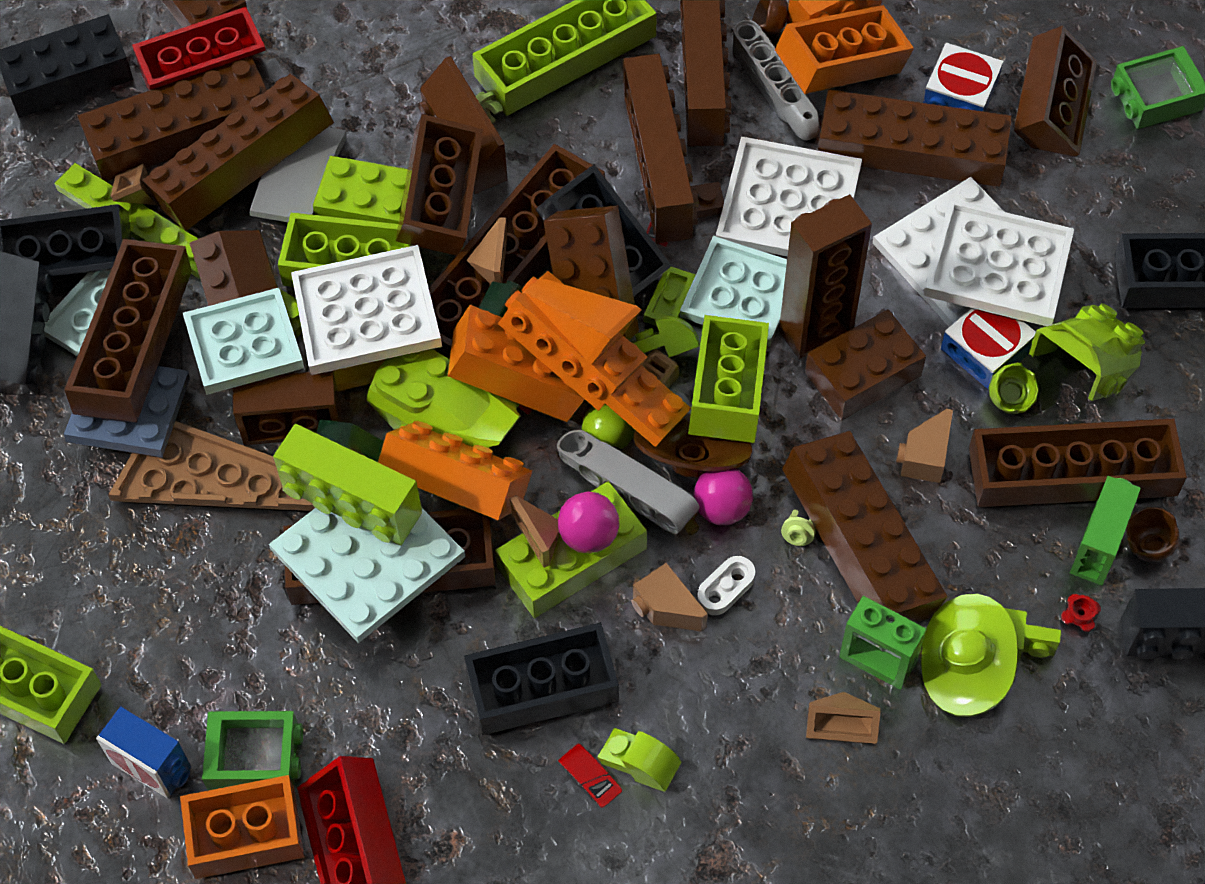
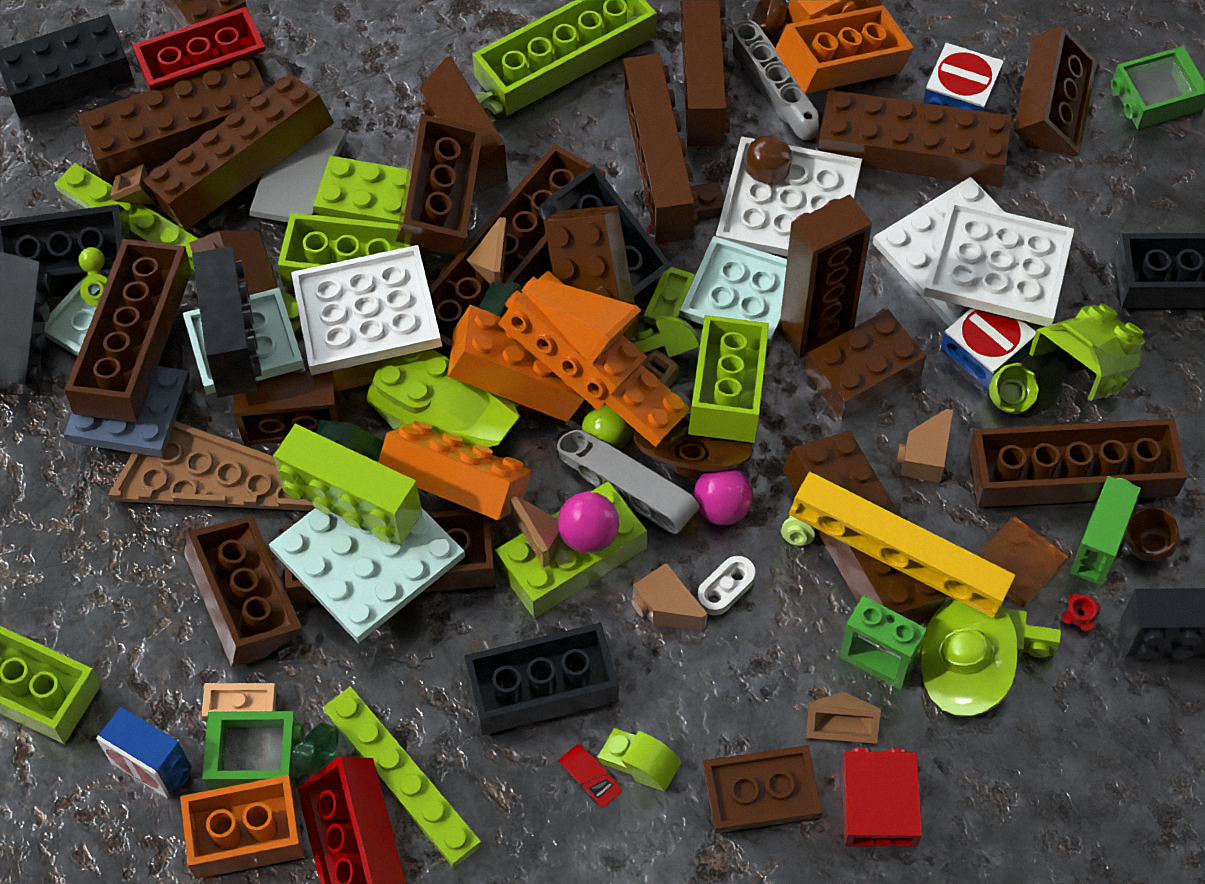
none -> lime plate [78,247,108,306]
none -> reddish brown slope [184,515,302,667]
none -> black brick [192,246,262,398]
none -> light nougat plate [201,683,277,721]
none -> clear green plate [291,723,339,776]
none -> lime plate [322,686,482,869]
none -> reddish brown plate [702,745,823,833]
none -> reddish brown hair [745,136,792,183]
none -> yellow piece [788,471,1015,618]
none -> red brick [841,748,922,847]
none -> clear orange plate [977,516,1068,608]

